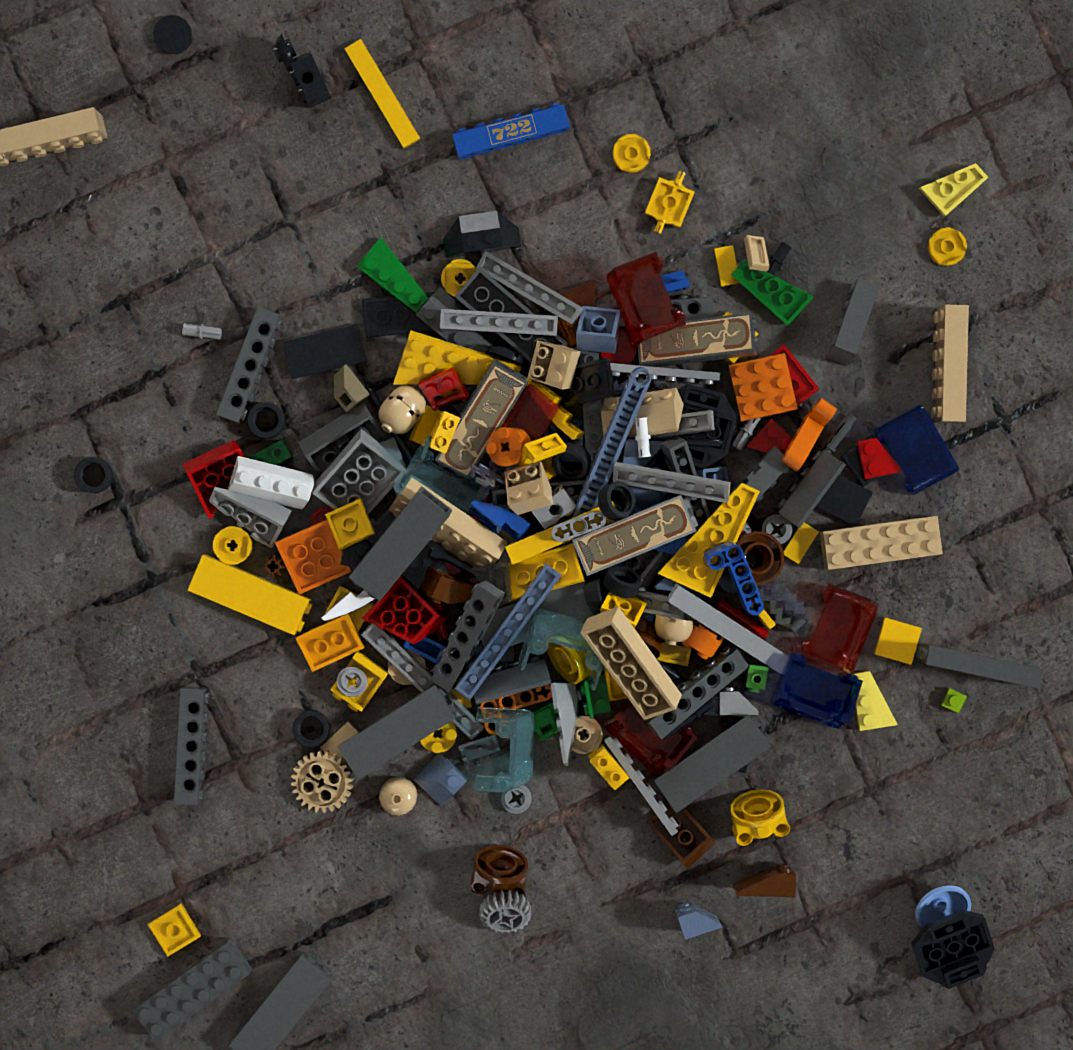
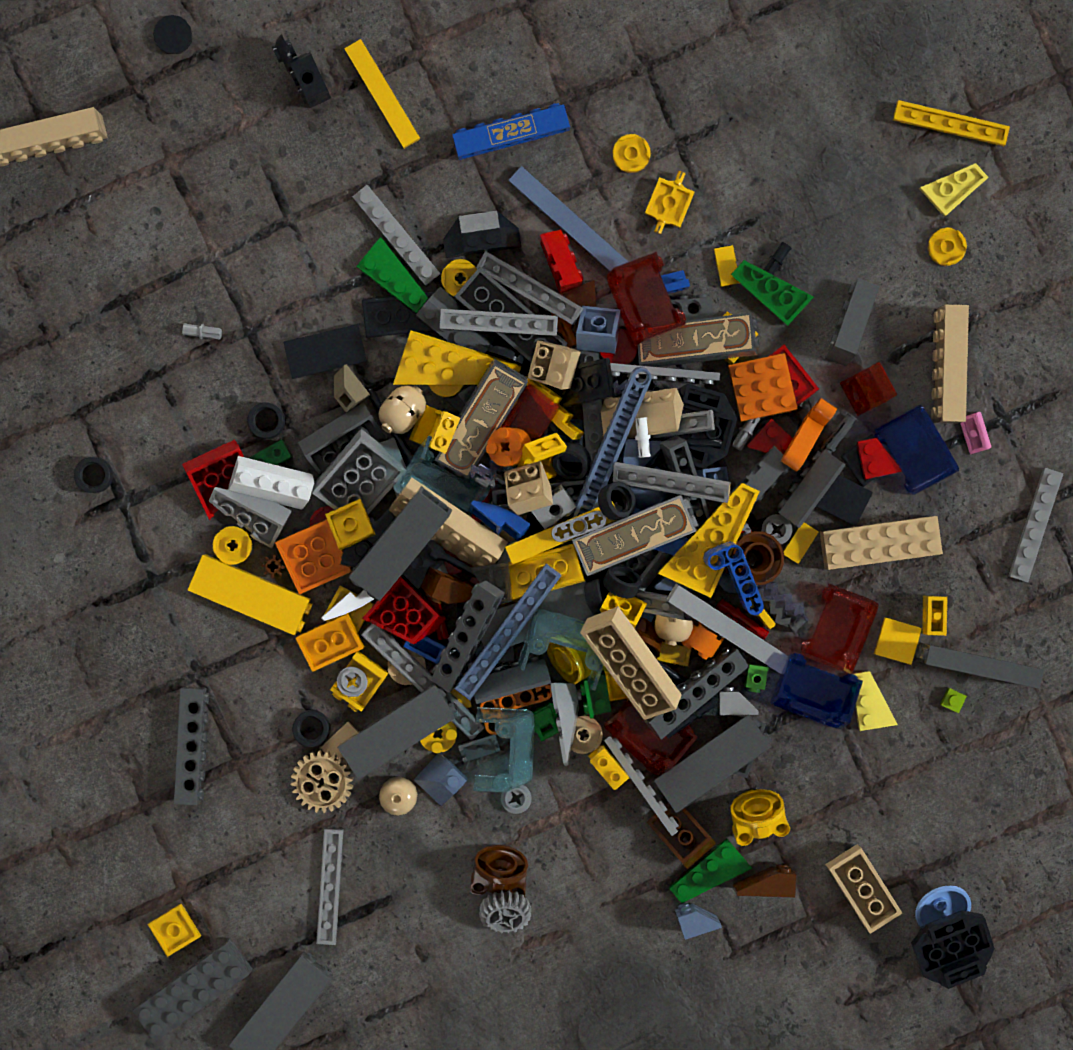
dark grey brick [216,306,283,424] -> none
red plate [418,367,469,411] -> none
tan tile [744,235,770,272] -> none
none -> light grey tile [316,828,344,945]
none -> light grey plate [352,185,441,286]
none -> sand blue tile [509,166,635,283]
none -> red wedge [539,230,584,294]
none -> green wing [669,838,752,903]
none -> tan brick [825,844,902,934]
none -> clear red slope [840,361,897,416]
none -> yellow plate [893,100,1010,147]
none -> yellow brick [922,596,947,636]
none -> bright pink slope [960,412,991,454]
none -> light grey plate [1008,468,1063,583]

